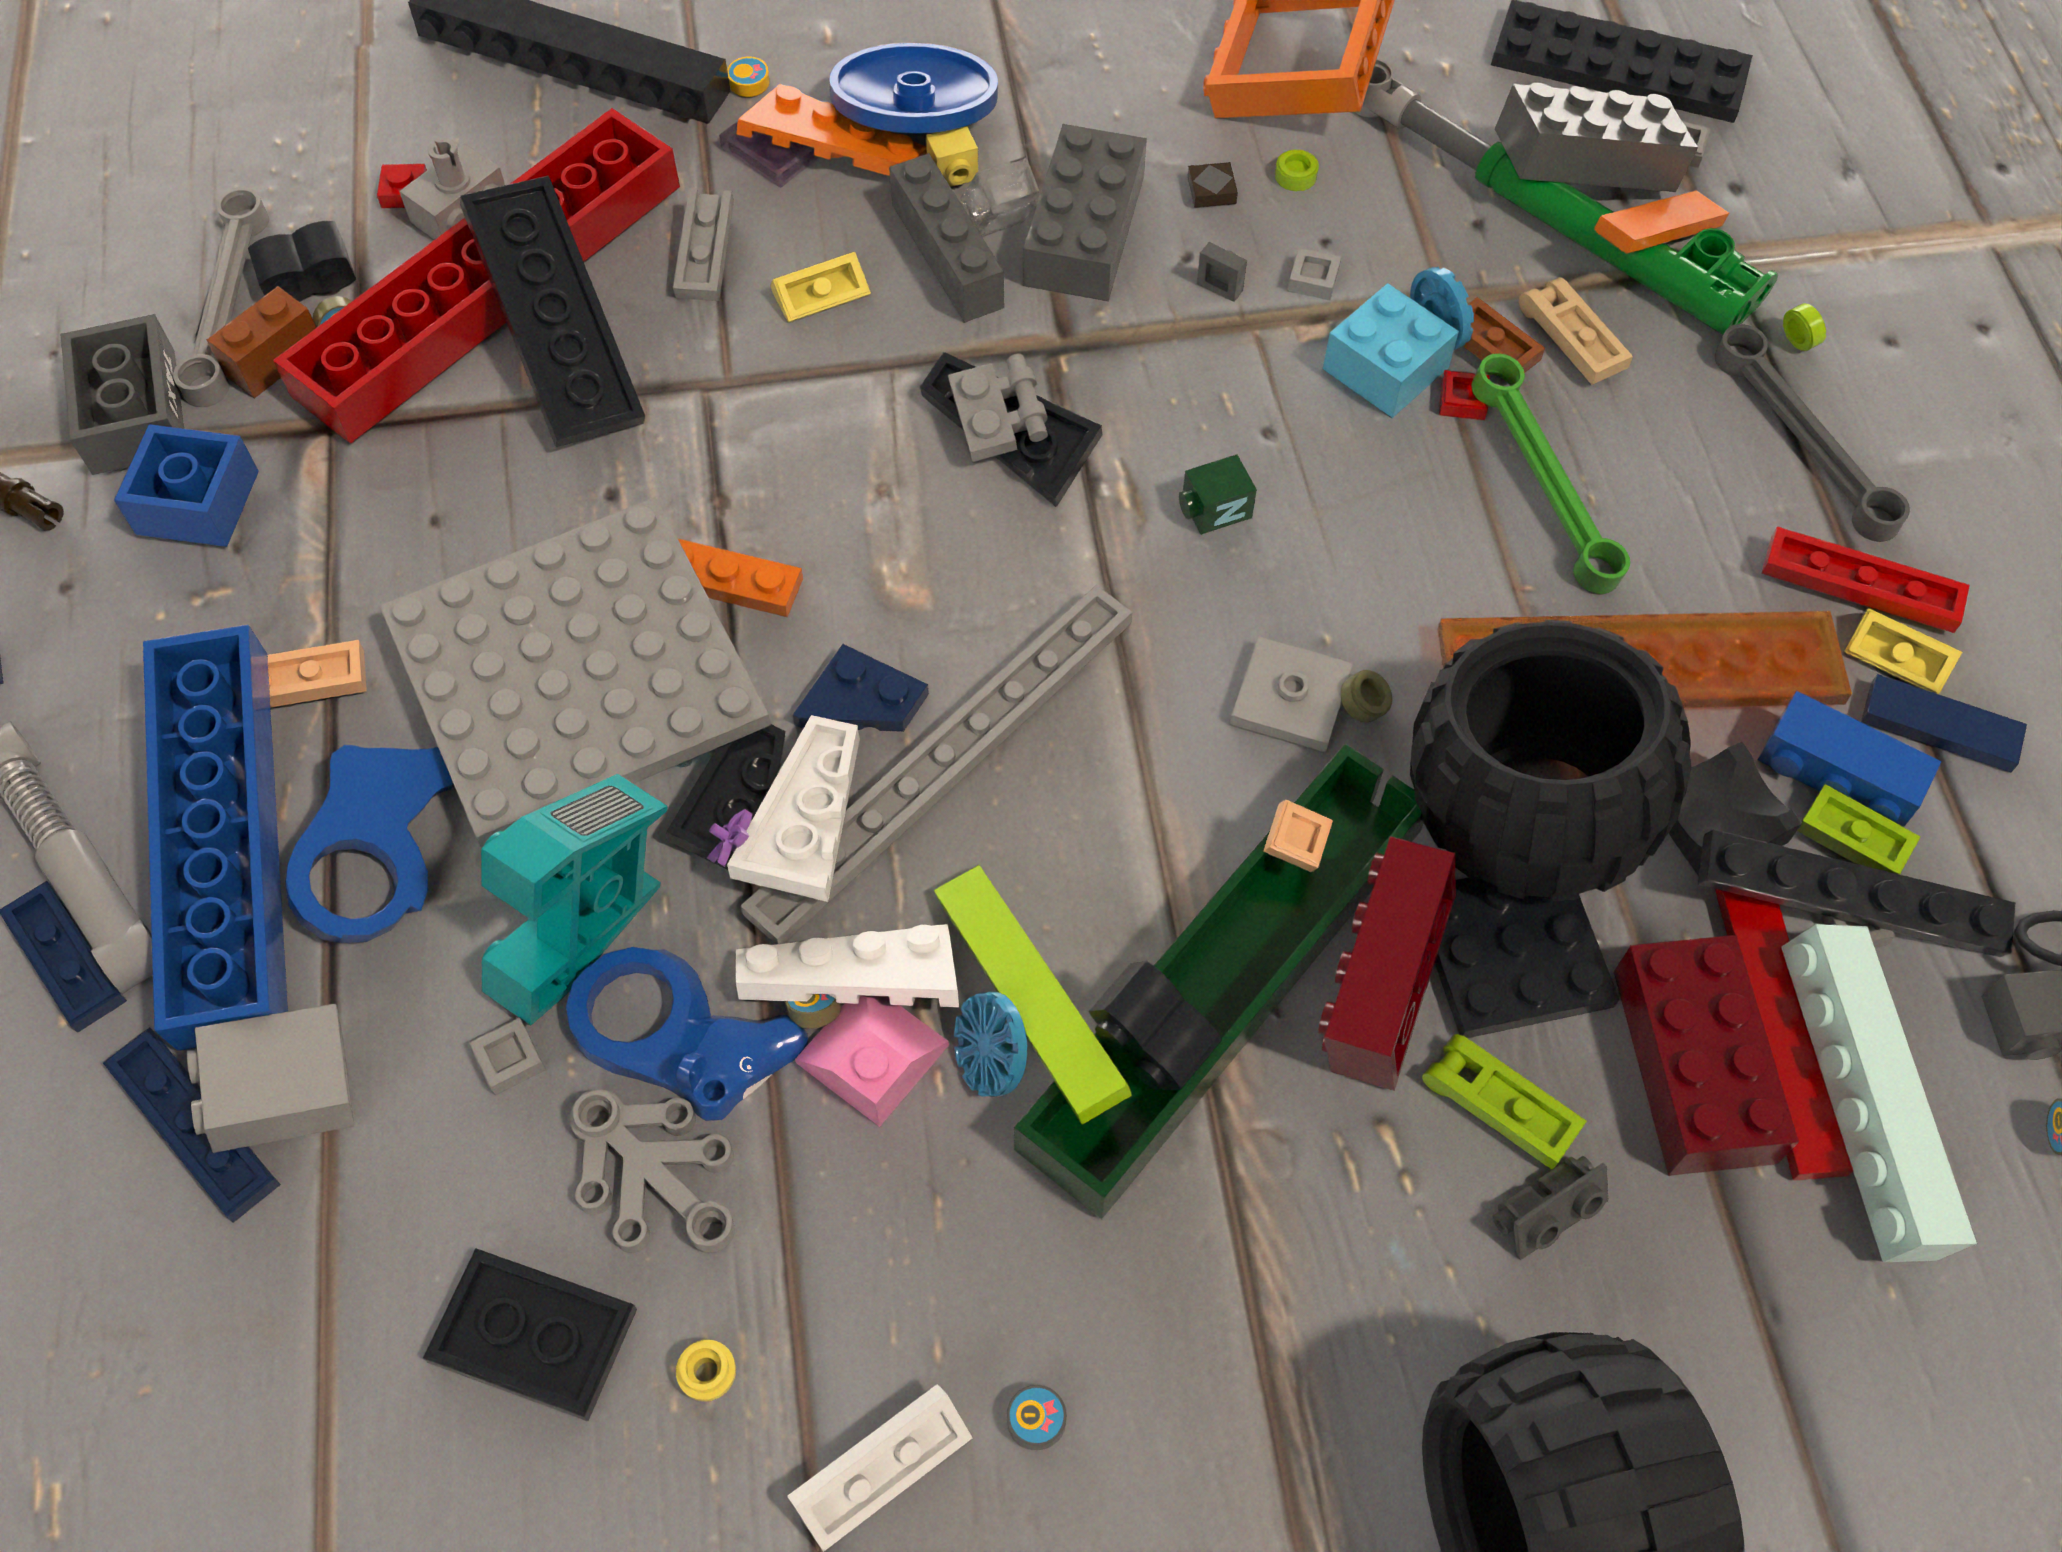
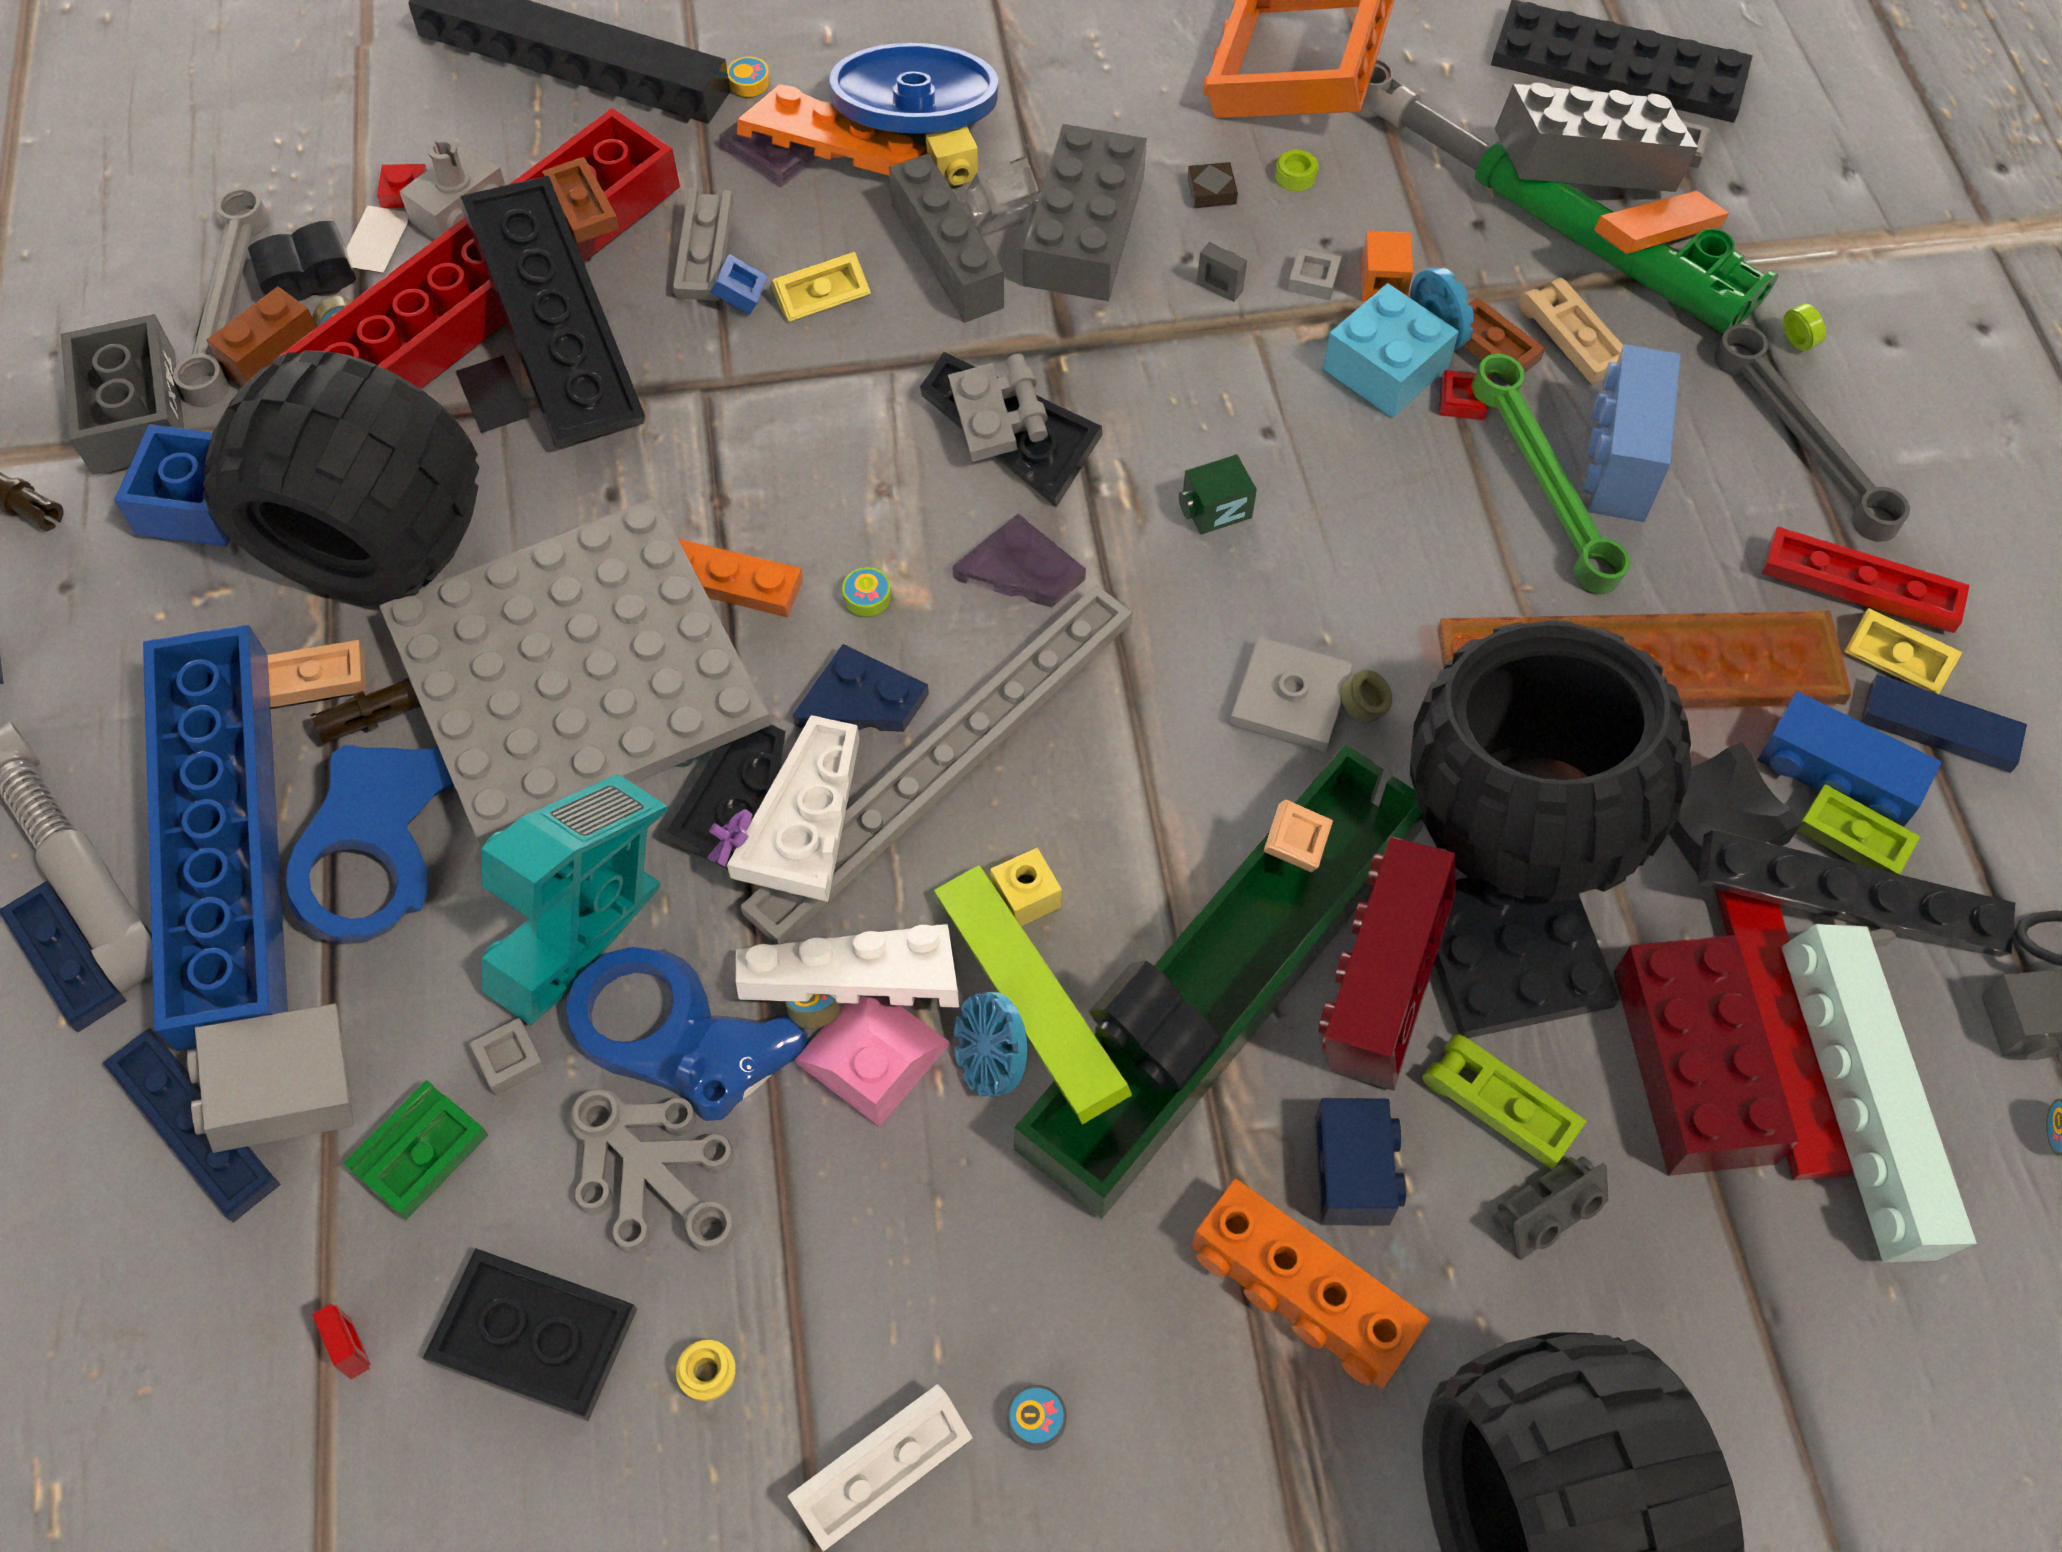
none -> black tyre [202,350,480,604]
none -> dark brown pin [310,678,421,745]
none -> red tile [312,1303,371,1379]
none -> green plate [343,1080,488,1220]
none -> white sticker [346,206,409,273]
none -> black sticker [456,355,530,433]
none -> dark orange plate [542,157,619,244]
none -> blue plate [710,254,768,314]
none -> tile [842,567,891,617]
none -> clear purple wing [952,514,1086,608]
none -> light yellow plate [990,848,1062,926]
none -> orange brick [1191,1178,1430,1390]
none -> dark blue brick [1315,1098,1406,1226]
none -> orange brick [1361,230,1413,301]
none -> medium blue brick [1583,344,1681,522]

